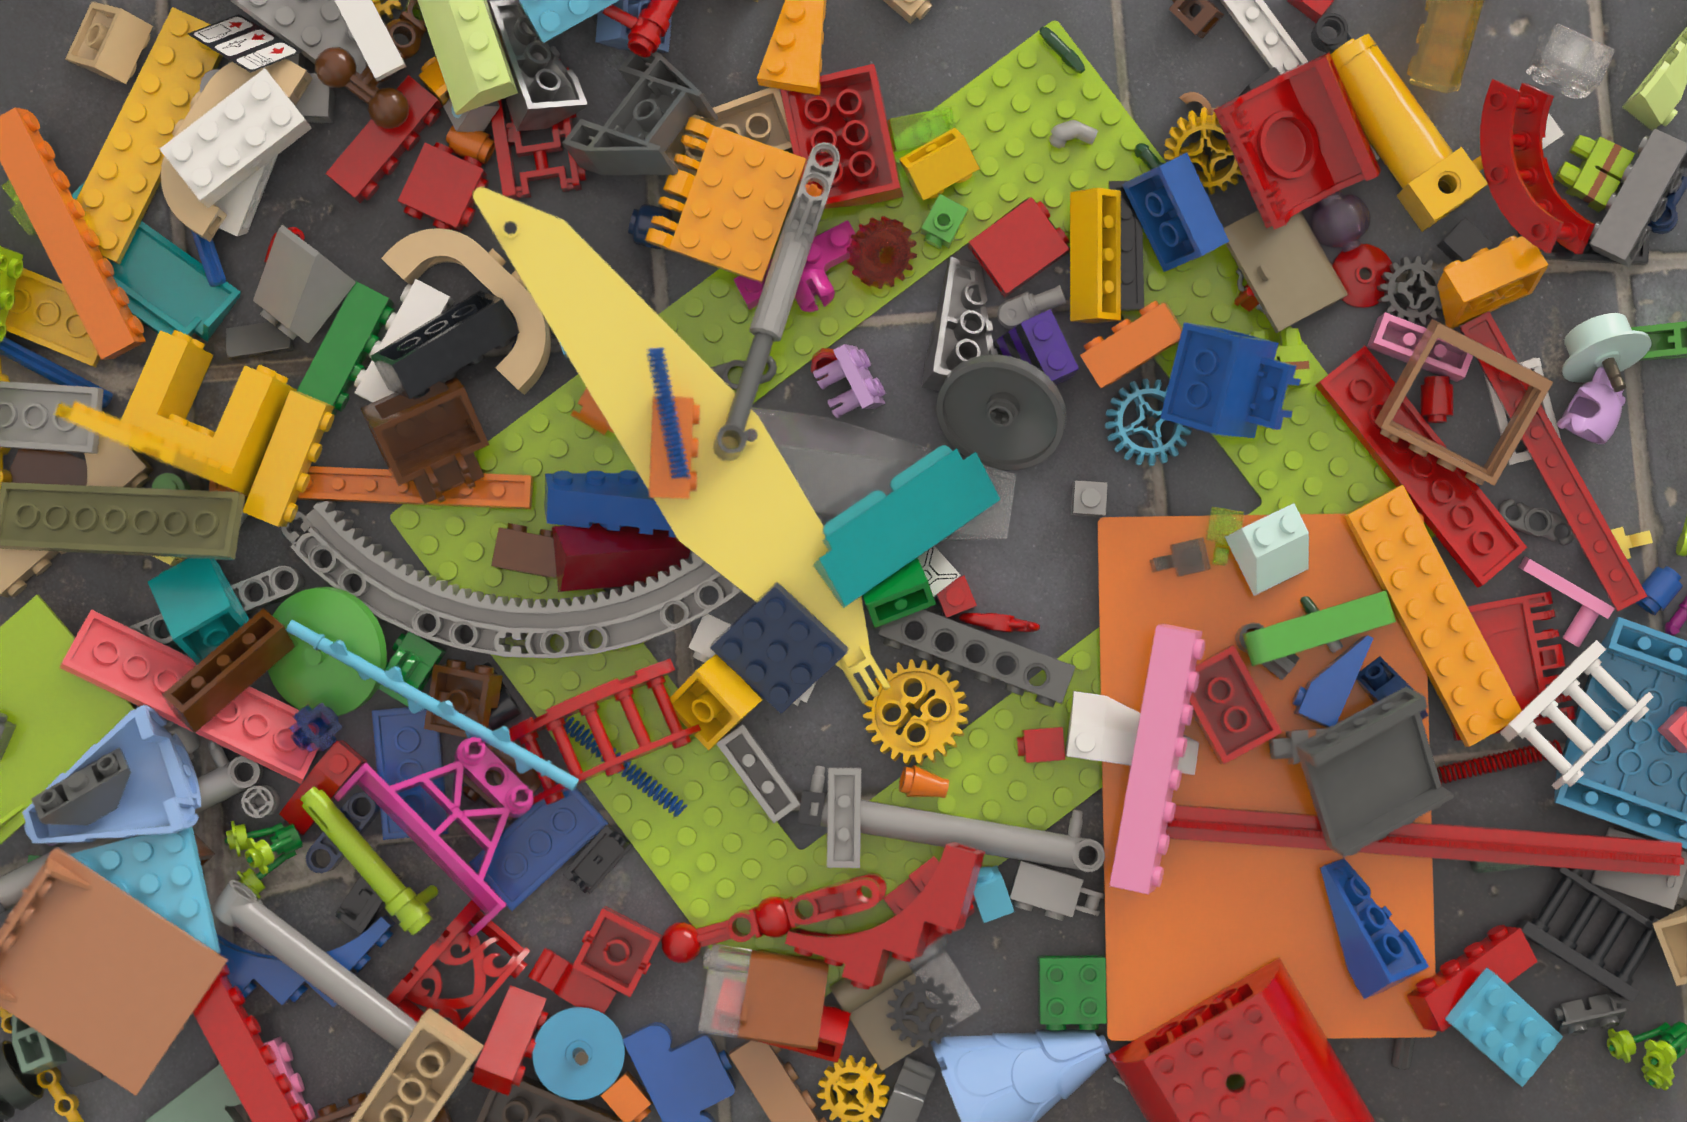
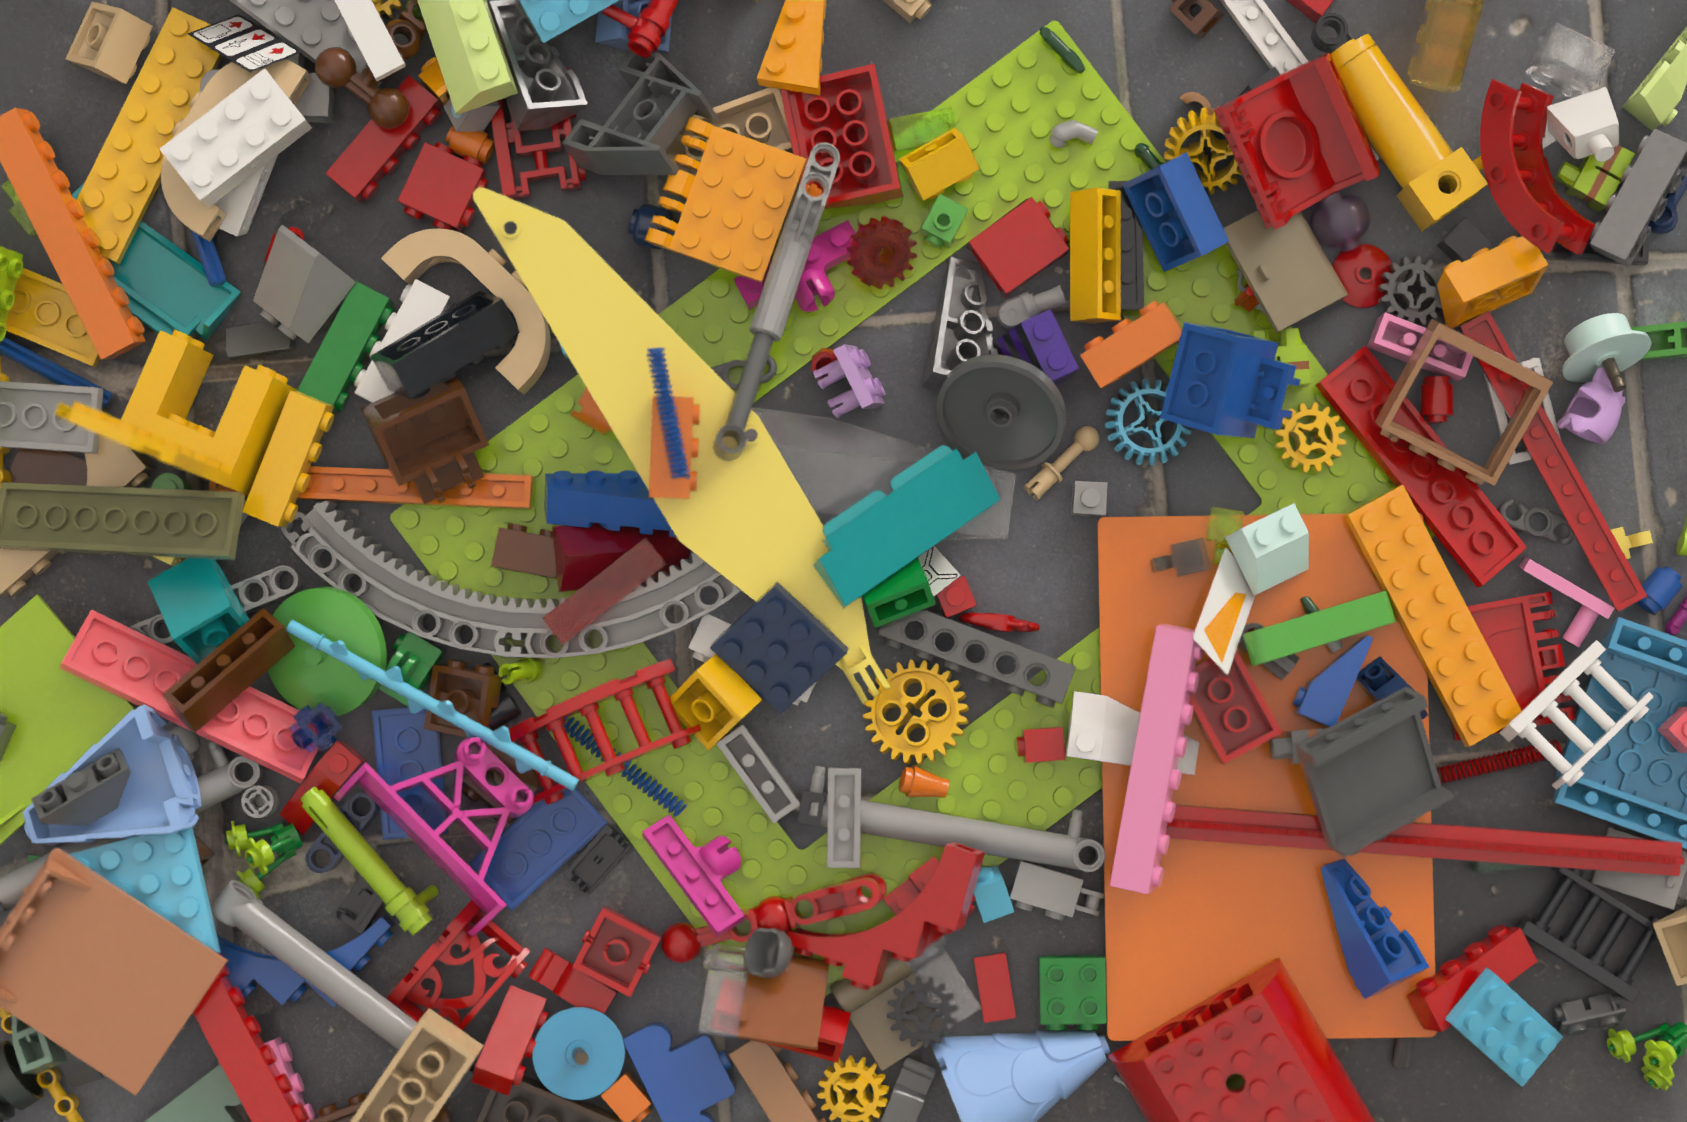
none -> lime pin [499,657,541,685]
none -> clear red plate [542,538,667,645]
none -> dark pink plate [642,814,745,938]
none -> dark grey hair [744,928,793,978]
none -> red tile [973,952,1016,1023]
none -> tan pin [1023,426,1099,501]
none -> white sticker [1193,548,1255,674]
none -> yellow gear [1274,402,1346,473]
none -> white torso [1547,87,1619,162]

